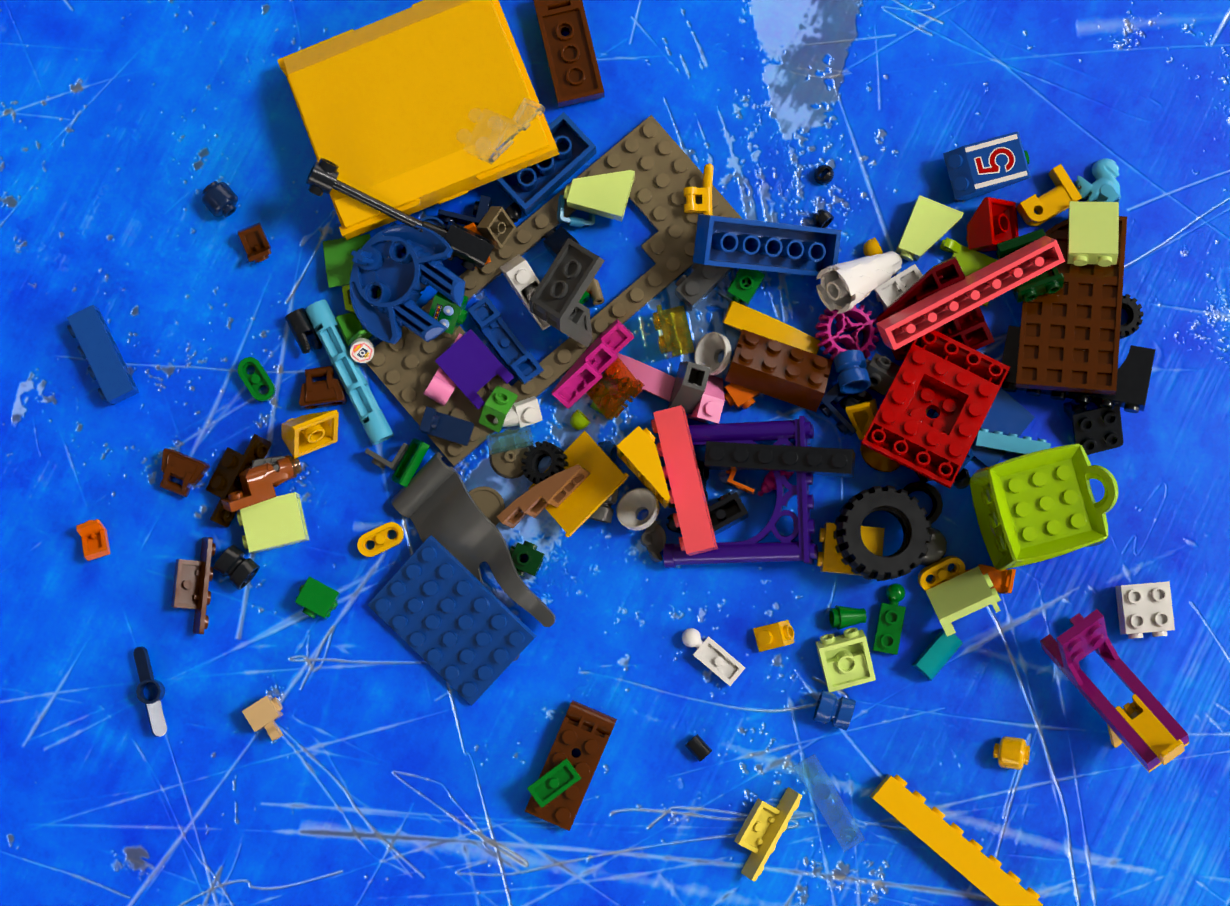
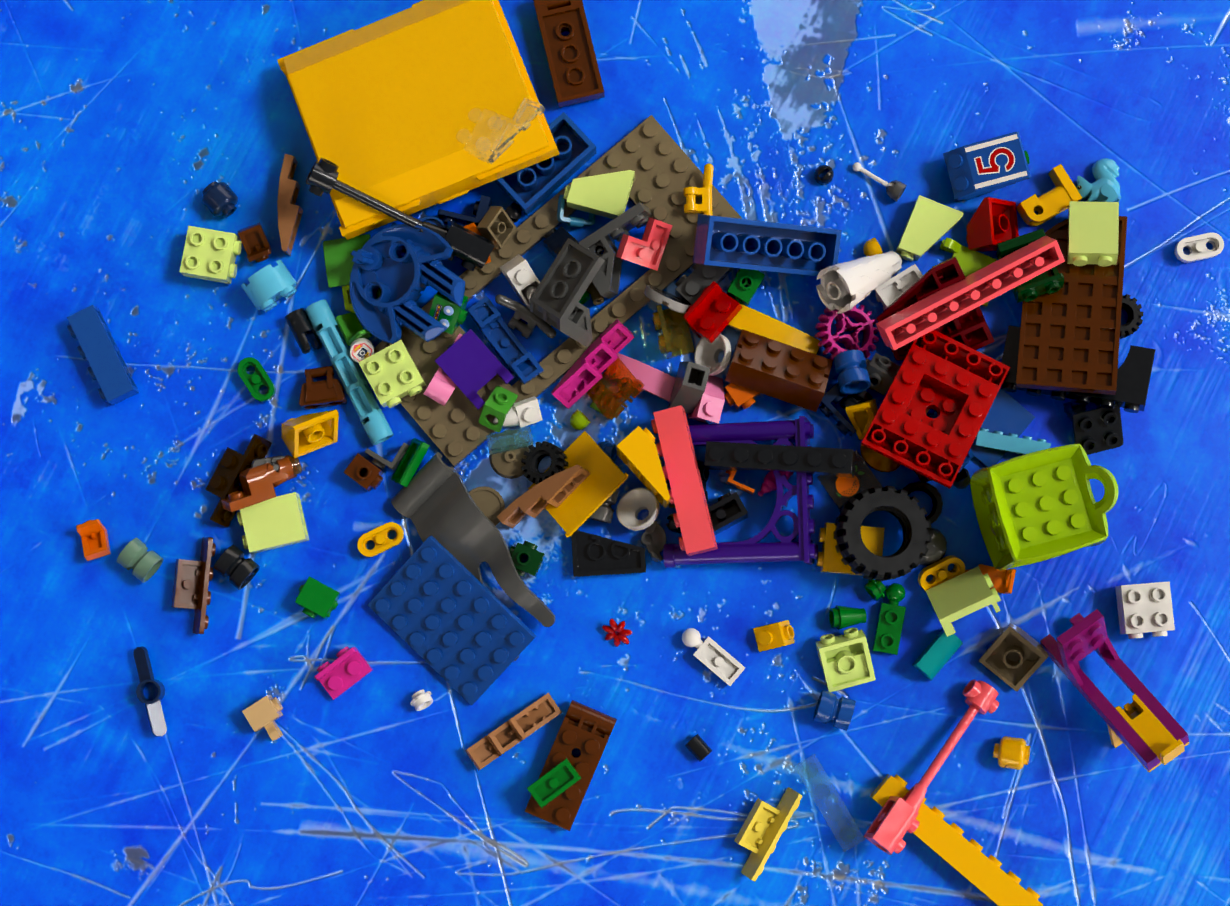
reddish brown piece [160,448,210,497] -> none
dark blue bracket [419,406,474,446] -> none
black hinge [813,210,834,228] -> none
none -> sand green wheel [117,538,164,583]
none -> yellowish green brick [179,226,242,284]
none -> medium azure brick [241,260,297,312]
none -> medium nougat slope [277,154,303,256]
none -> dark pink bracket [314,646,373,700]
none -> reddish brown brick [344,453,384,491]
none -> yellowish green brick [358,340,426,408]
none -> white plate [410,689,433,711]
none -> medium nougat slope [465,693,562,771]
none -> dark grey piece [495,294,556,339]
none -> black wing [571,530,646,577]
none -> dark grey bracket [579,202,653,299]
none -> red plant [602,618,632,647]
none -> coral plate [616,217,673,271]
none -> light grey tile [644,285,690,314]
none -> red bracket [683,281,743,343]
none -> tile [817,450,882,511]
none -> hinge [852,162,907,202]
none -> coral bar [863,679,1000,855]
none -> green plate [864,579,886,601]
none -> dark tan slope [979,623,1049,692]
none -> white plate [1174,233,1224,263]

